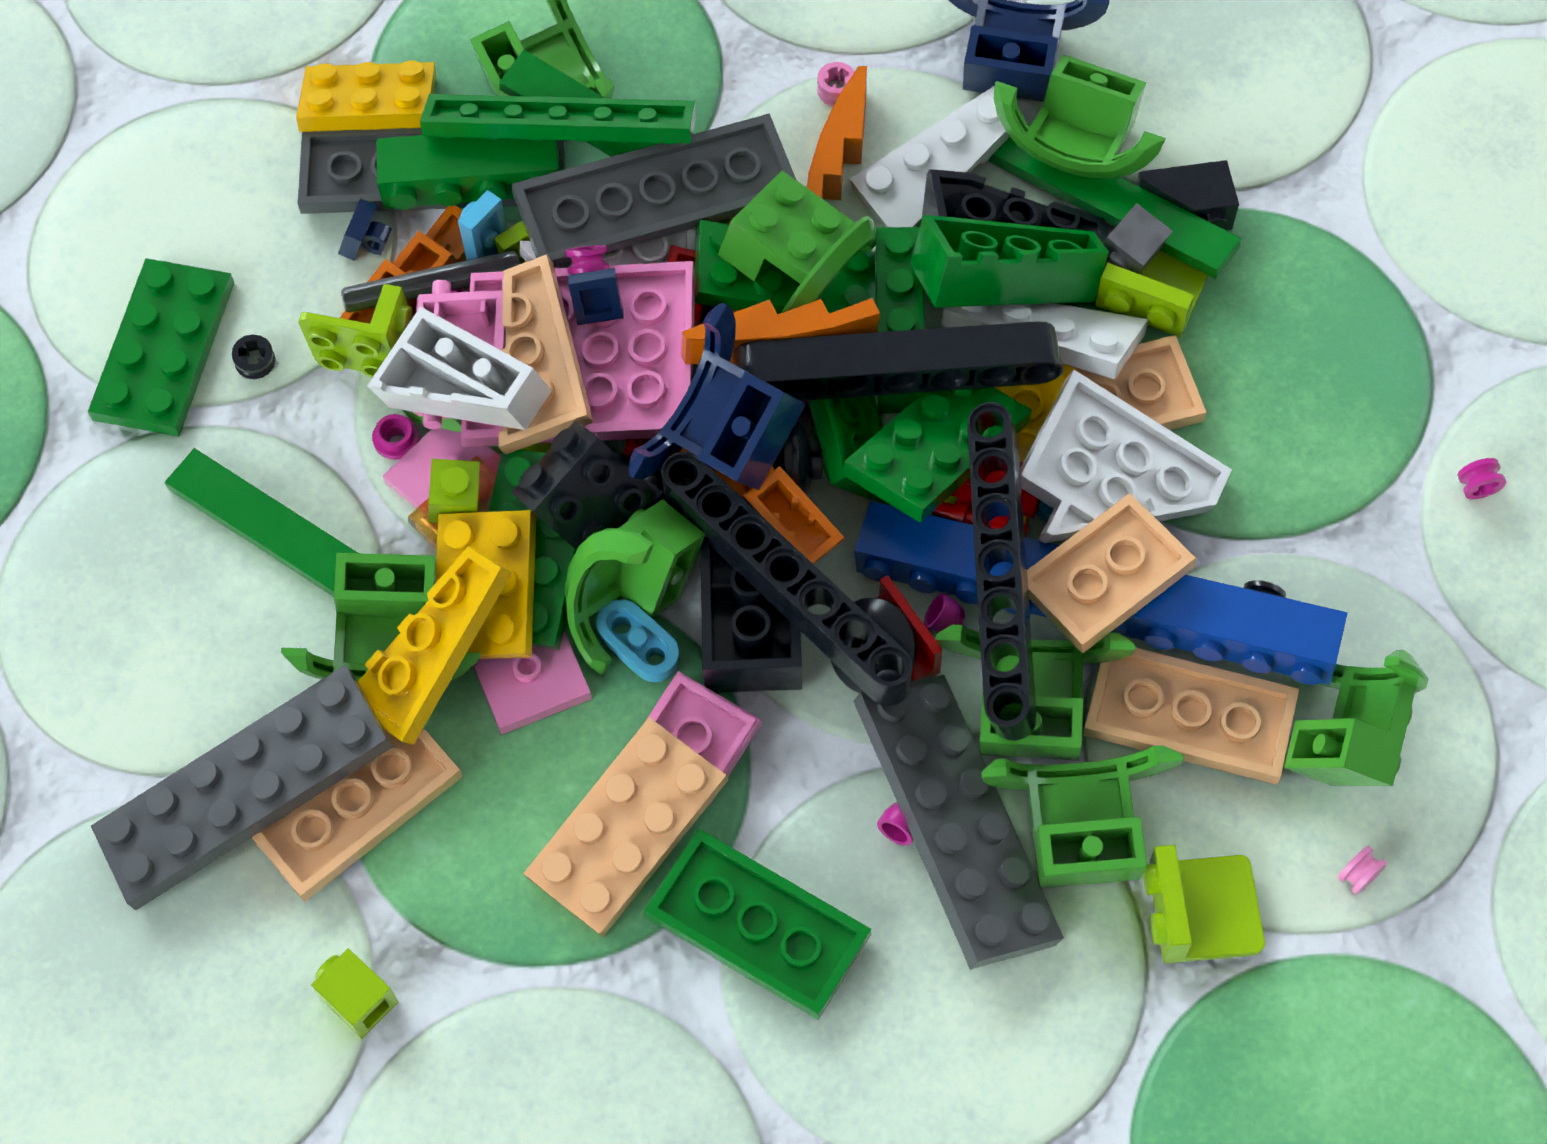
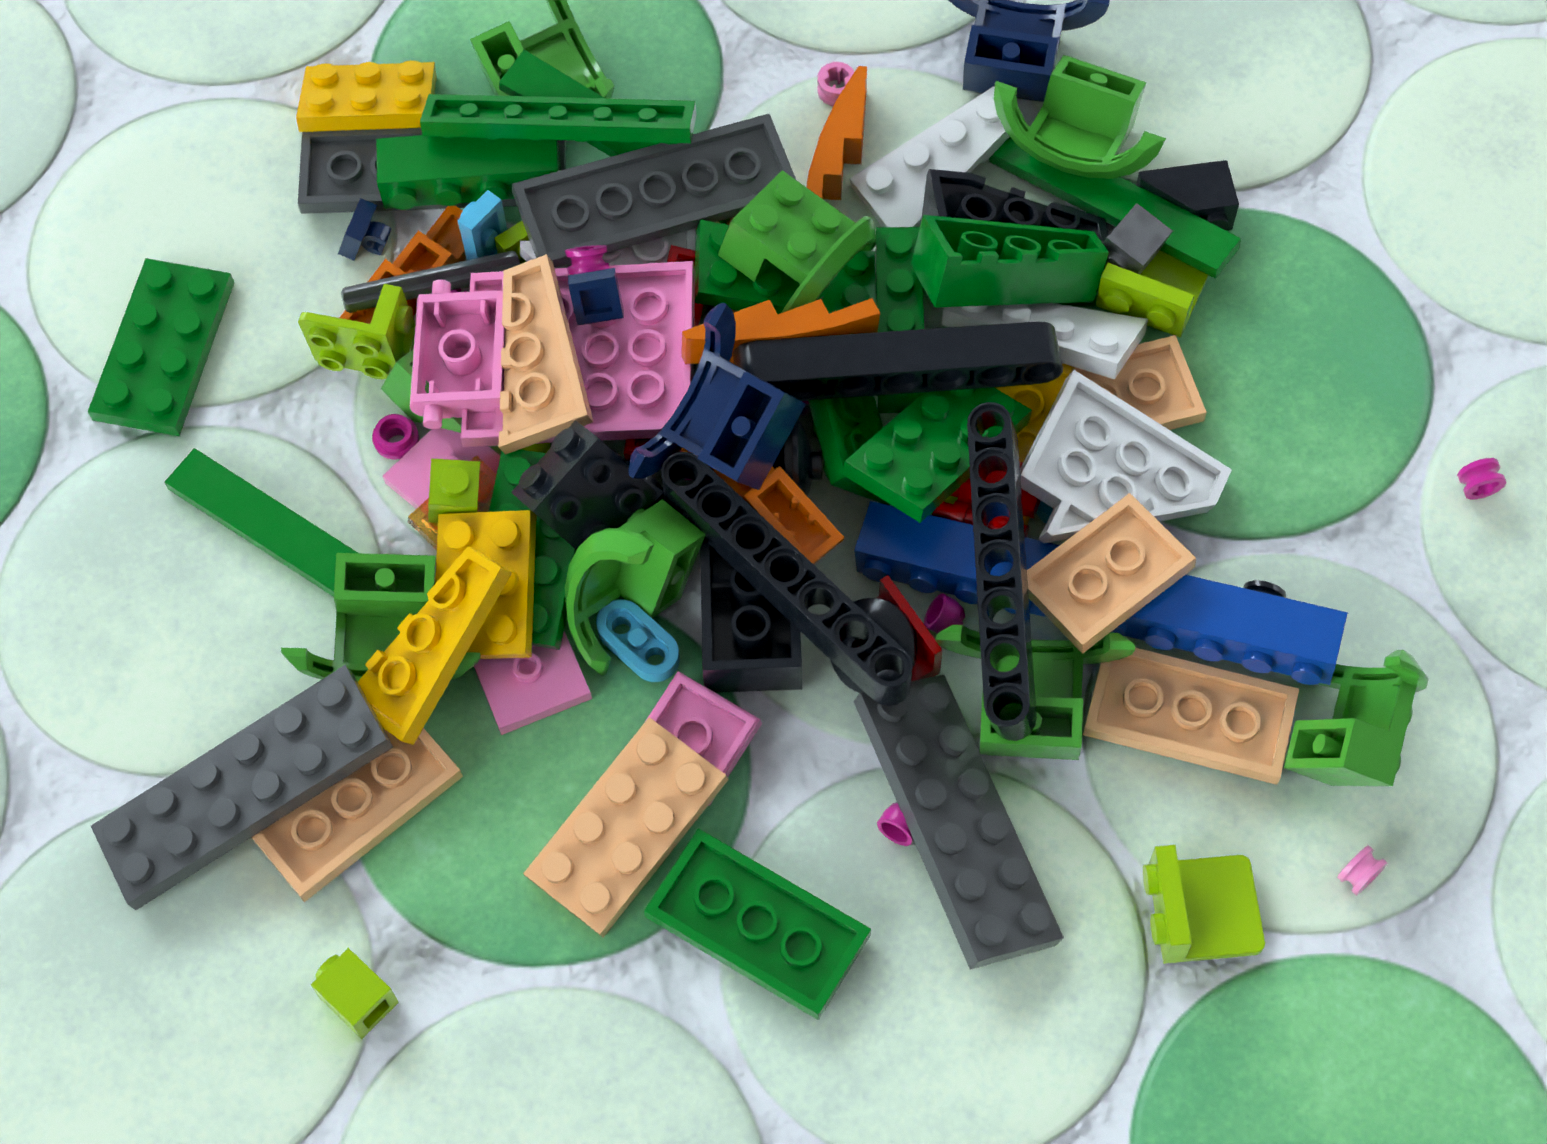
black bush [231,334,276,380] -> none
white wedge [367,306,552,430] -> none
bright green piece [981,745,1184,888] -> none

